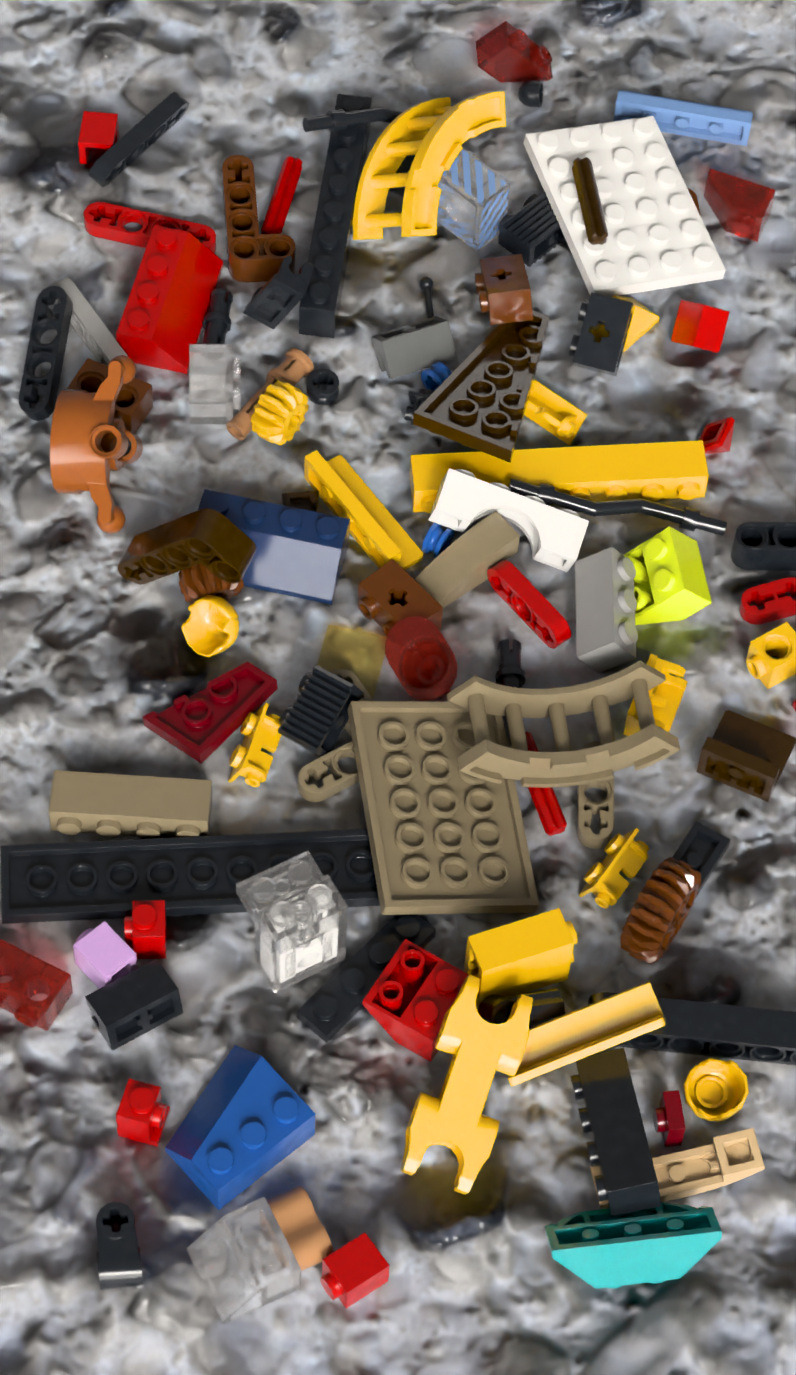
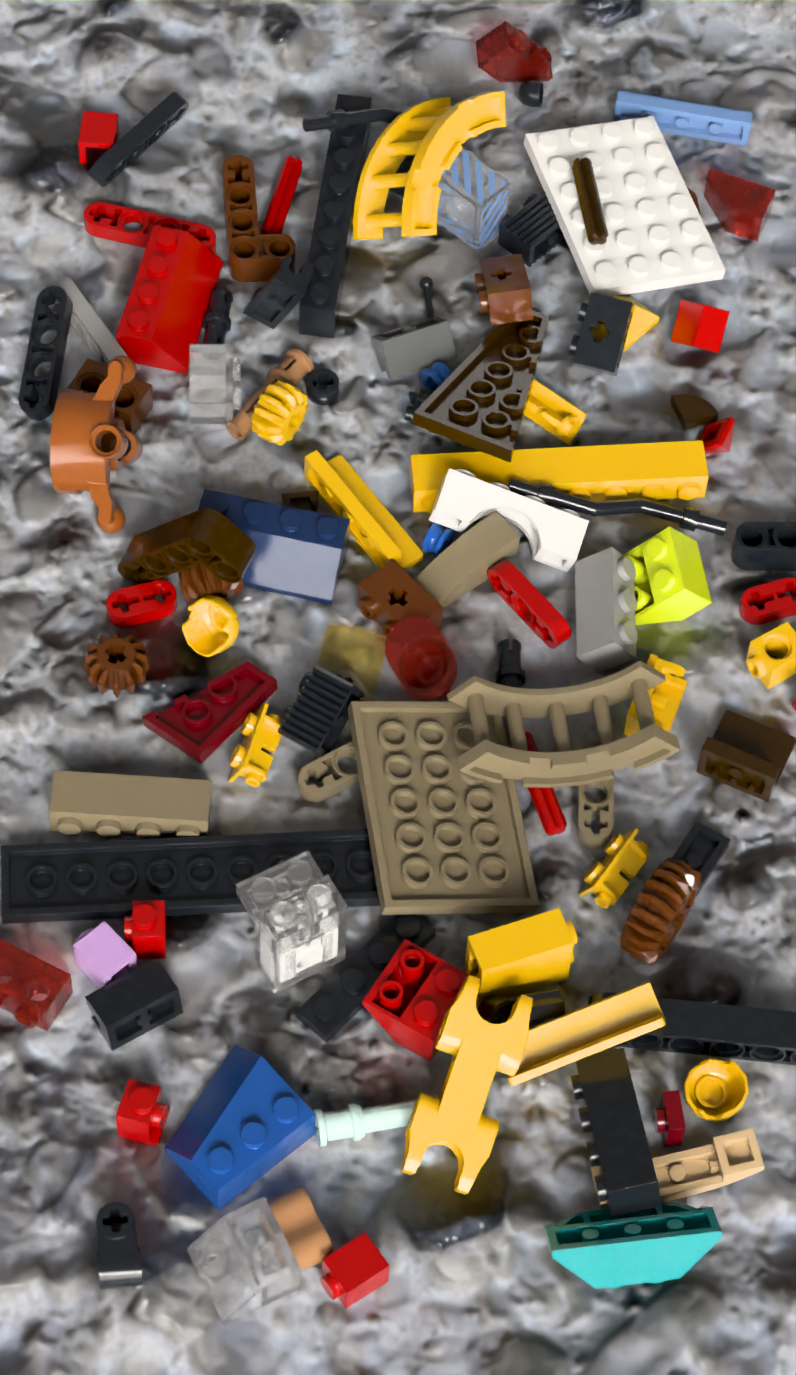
none -> reddish brown gear [84,630,150,698]
none -> red beam [106,580,177,627]
none -> light aqua pin [313,1095,438,1147]
none -> dark brown tile [670,394,719,430]

